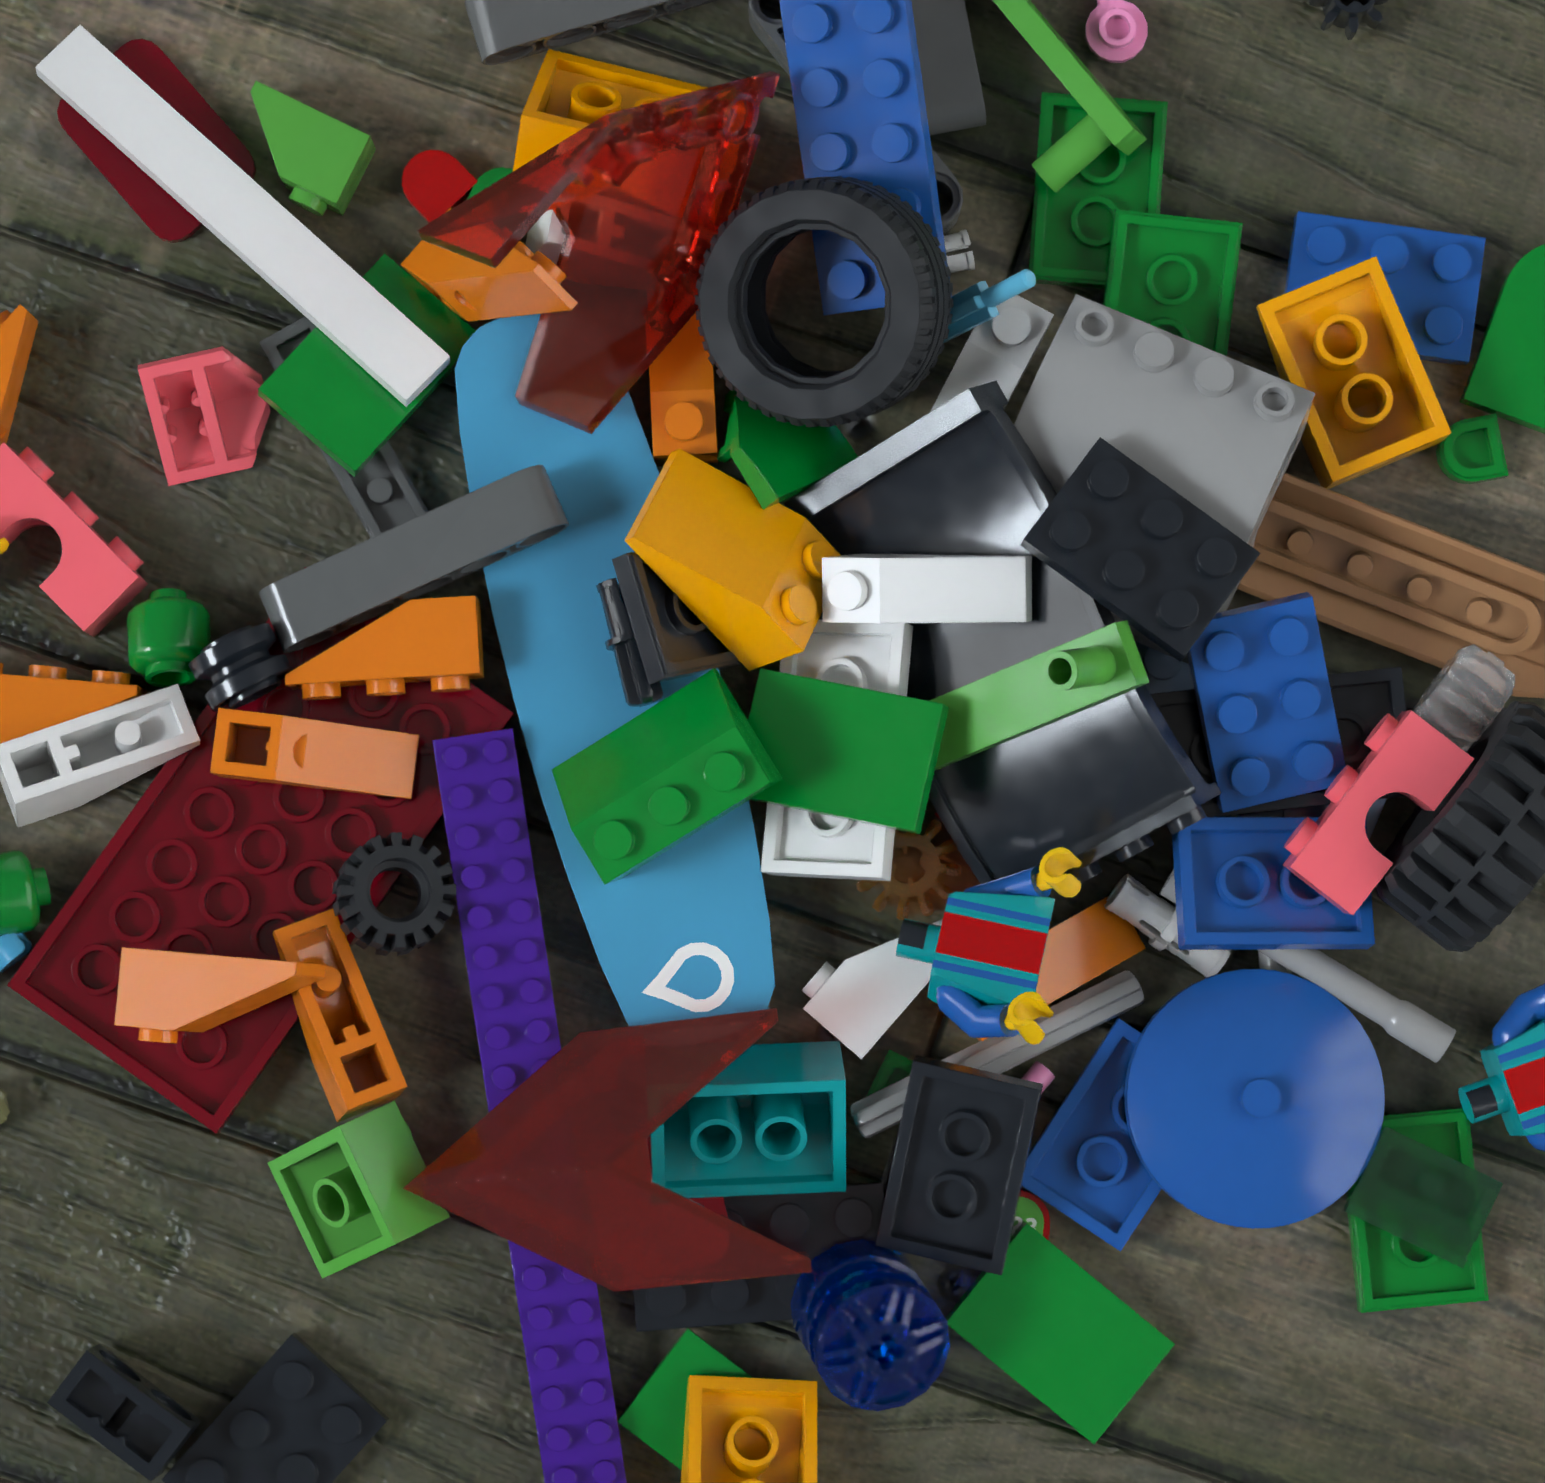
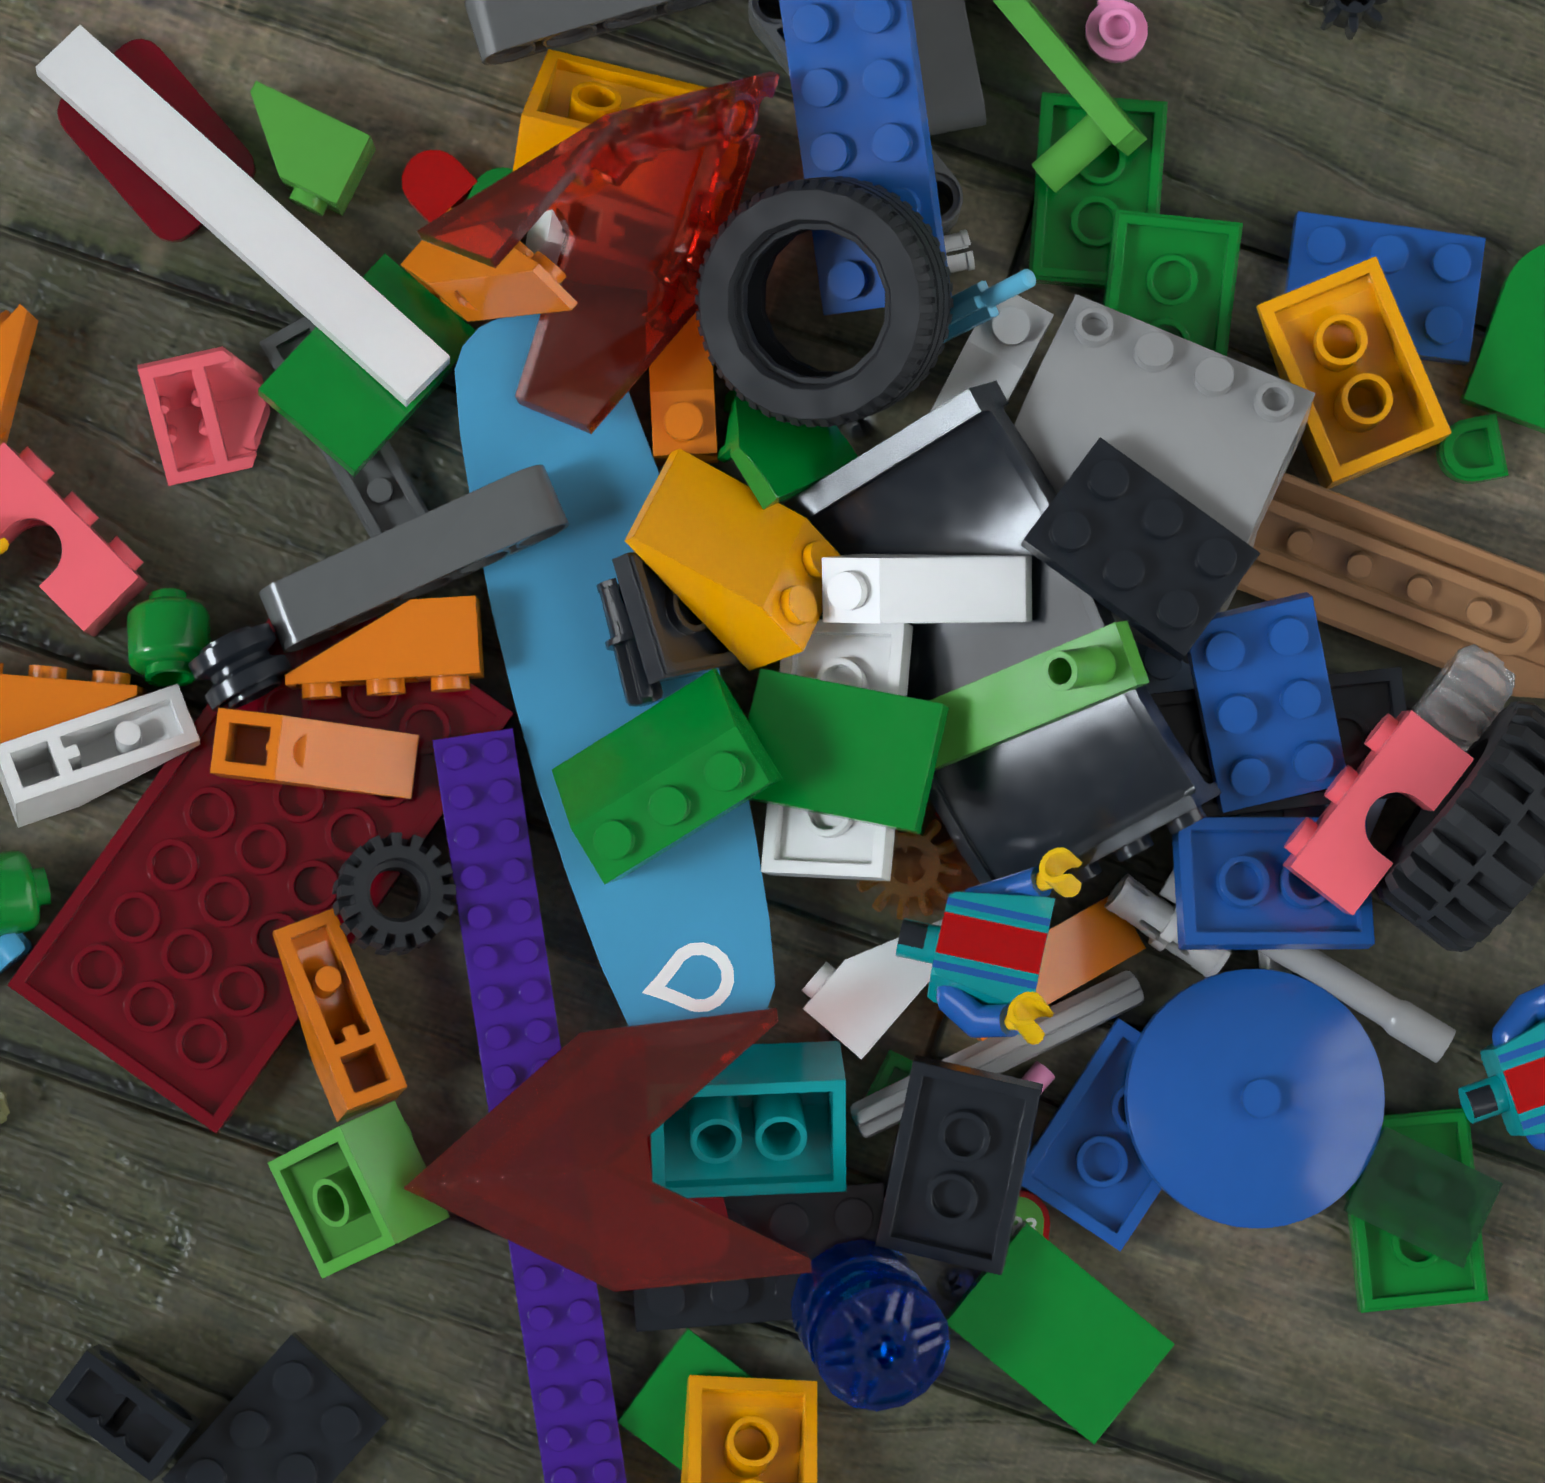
orange slope [114,947,326,1043] -> none

